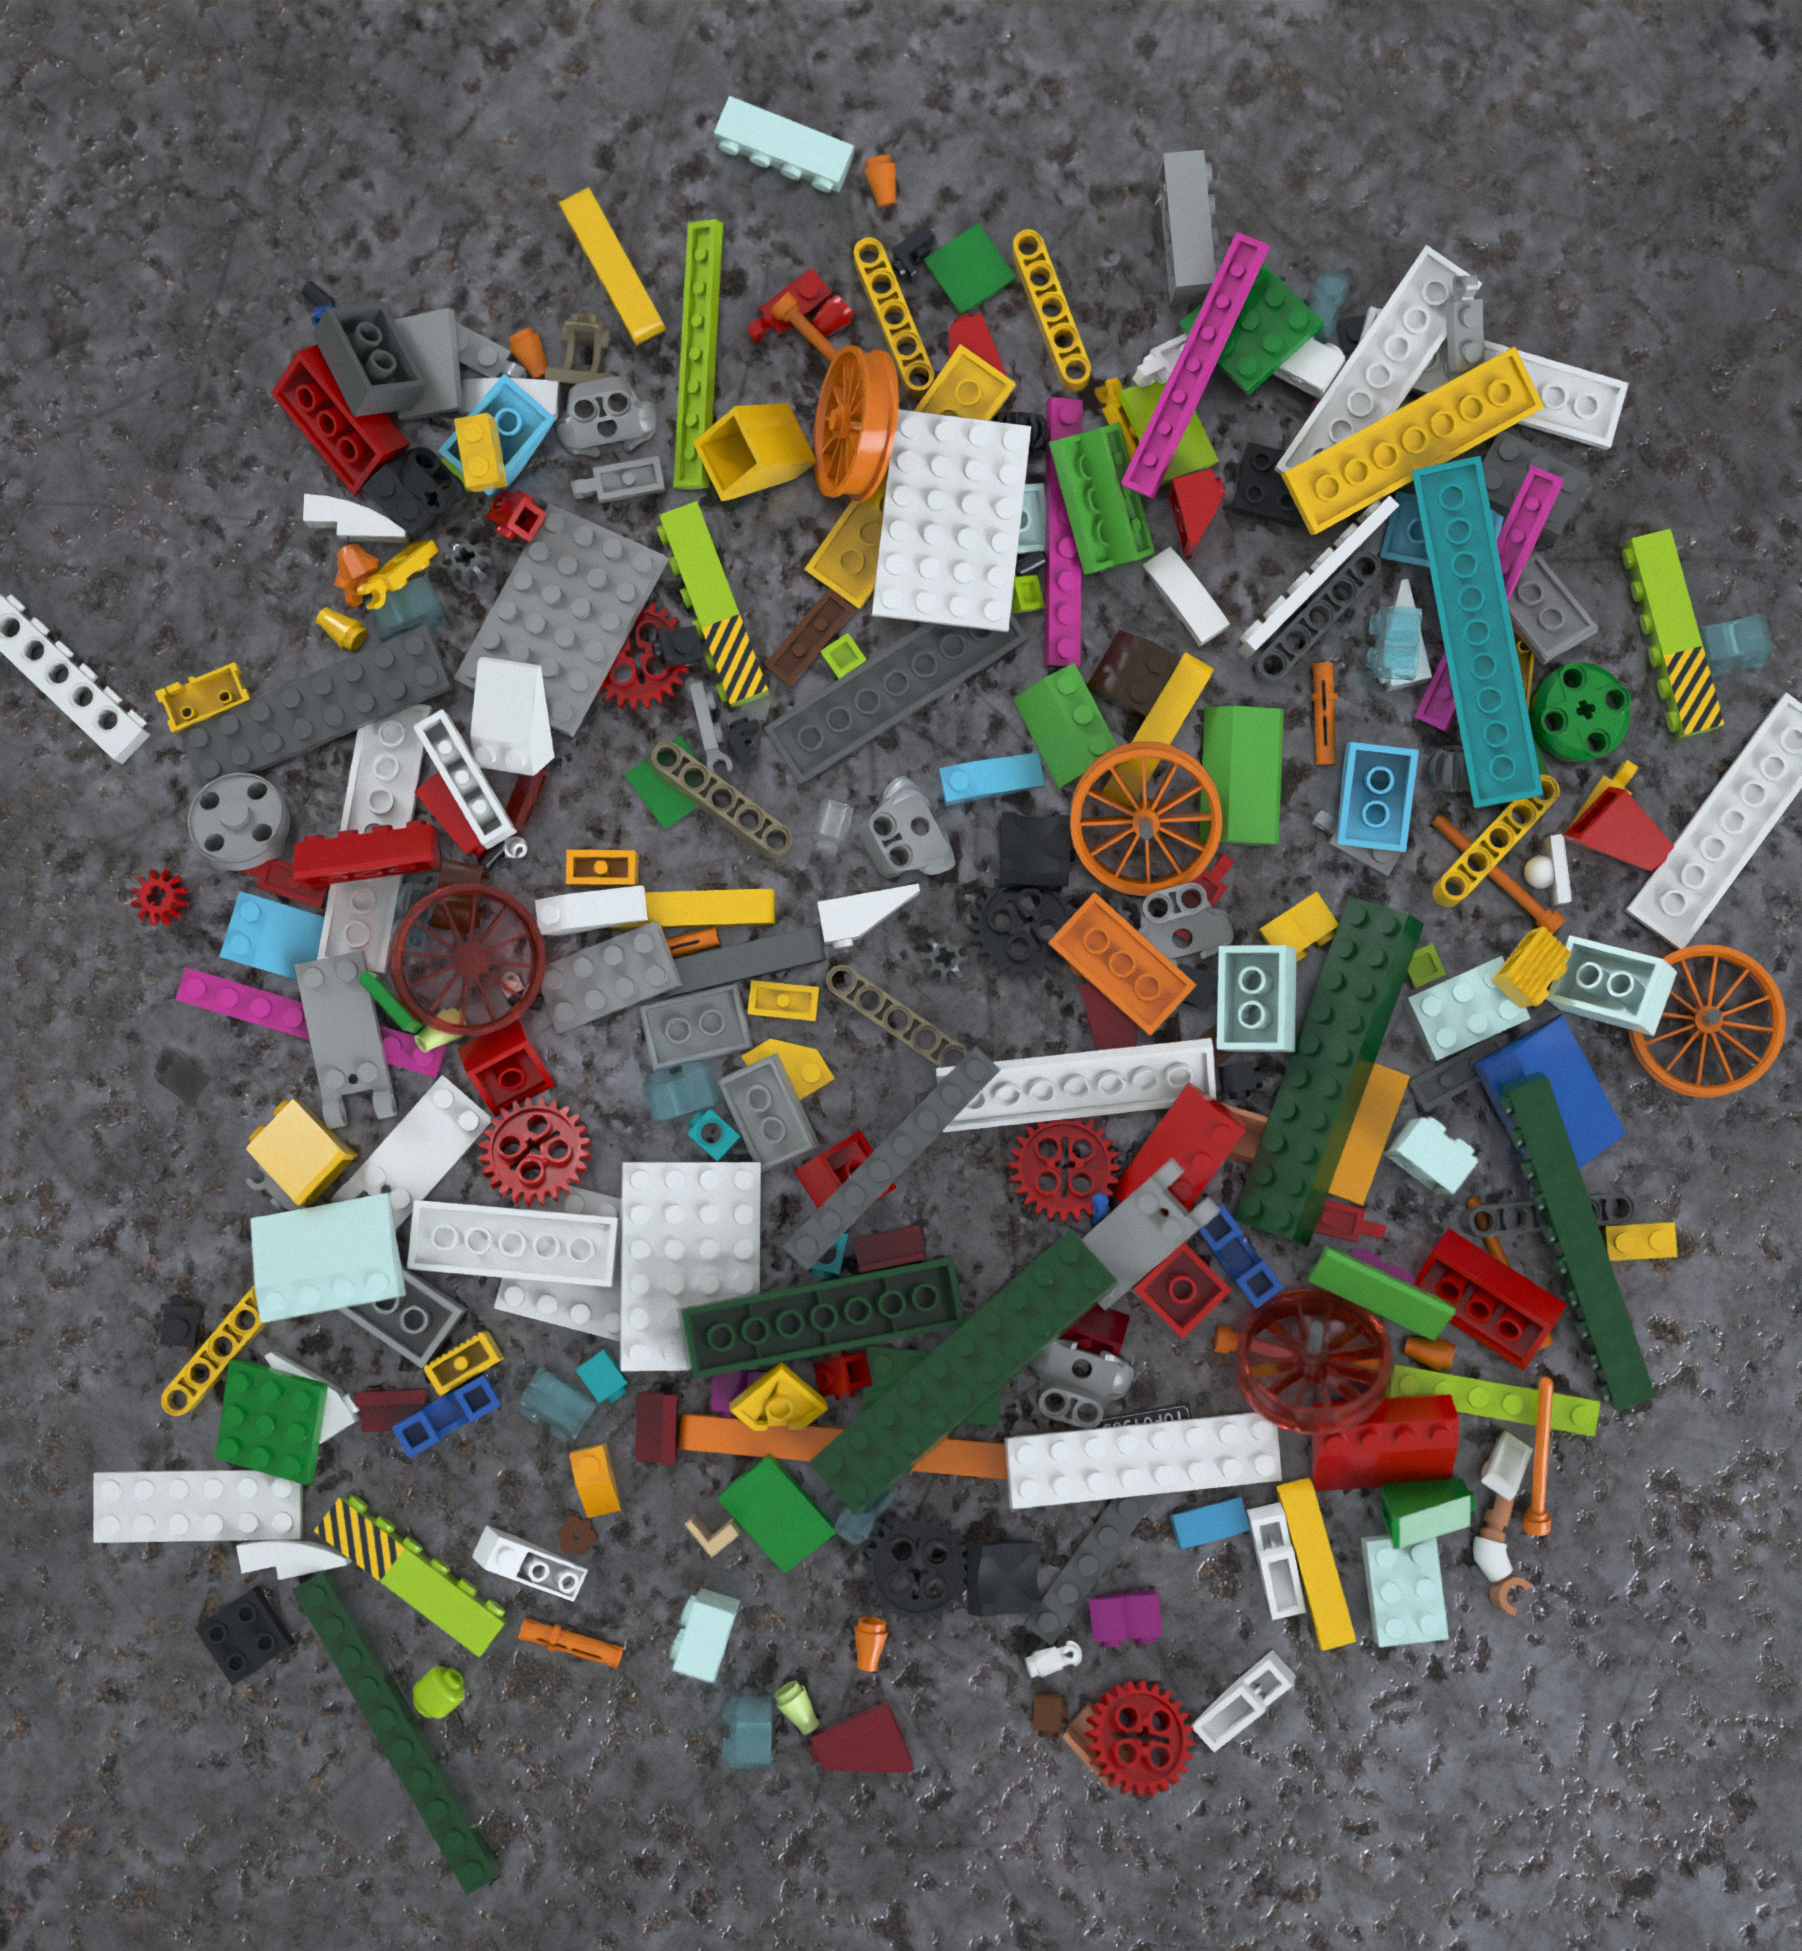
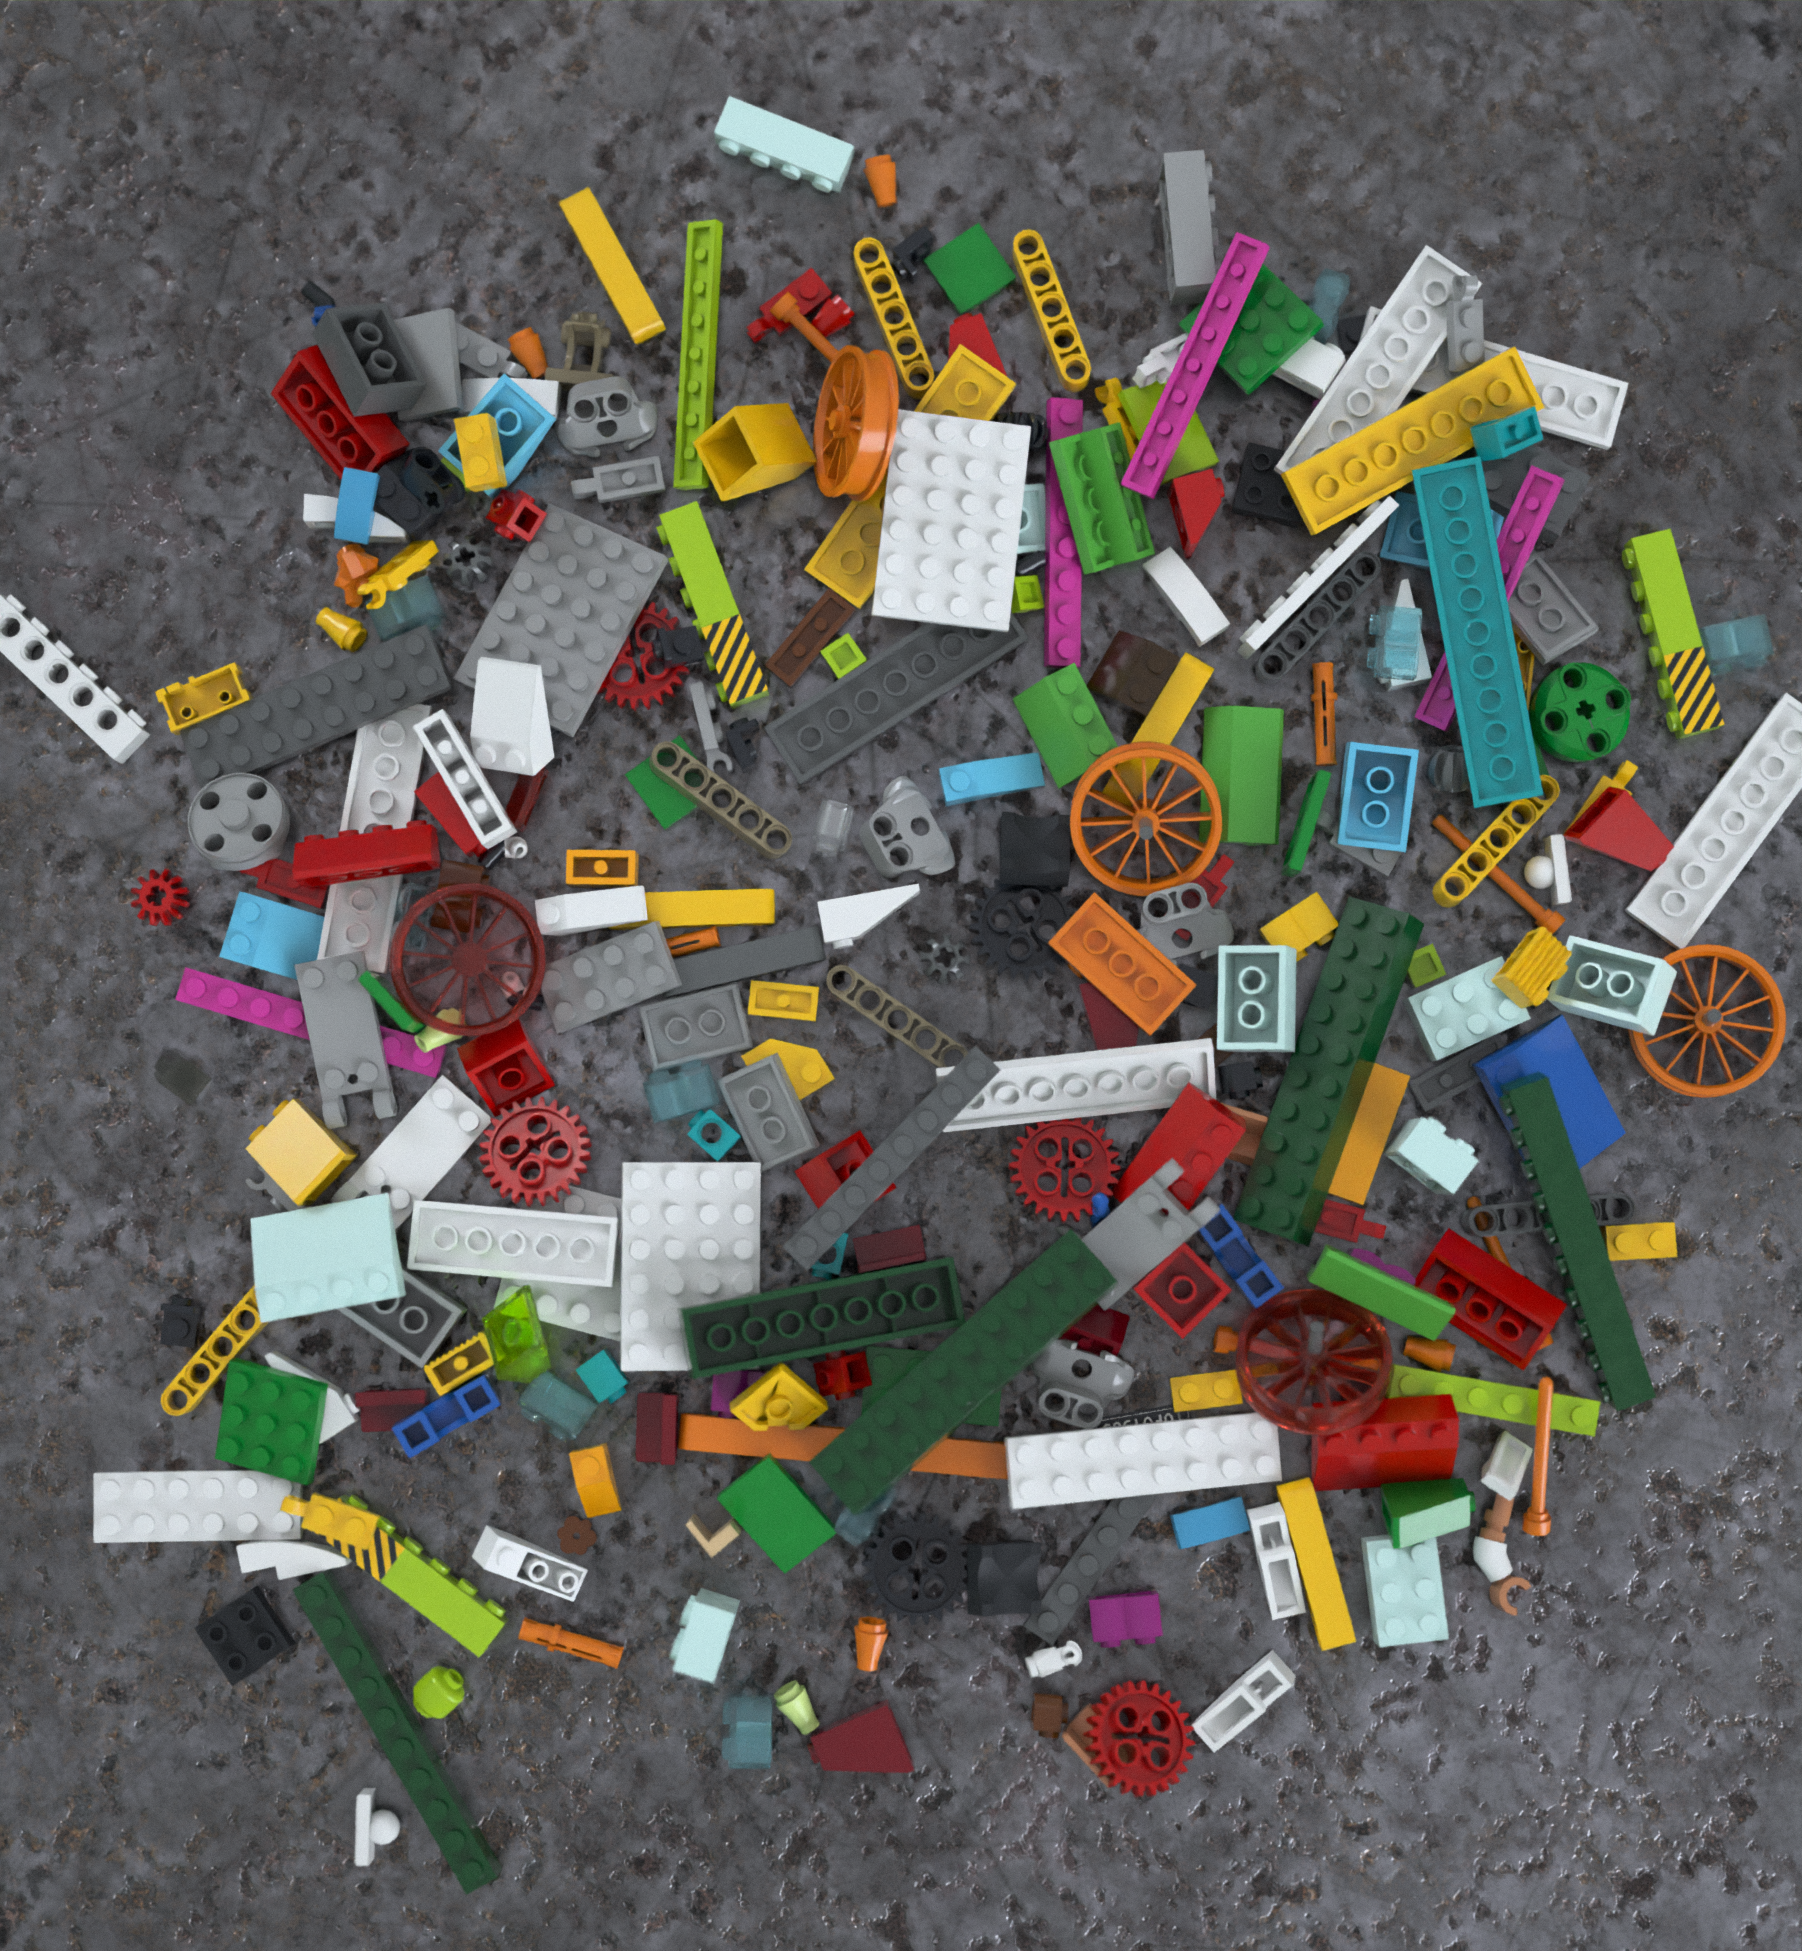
none -> yellow plate [280,1493,380,1550]
none -> dark azure slope [334,467,380,545]
none -> white tile [355,1788,400,1866]
none -> clear neon green slope [482,1285,551,1383]
none -> yellow plate [1169,1369,1243,1413]
none -> green tile [1281,769,1332,878]
none -> teal plate [1470,406,1543,462]

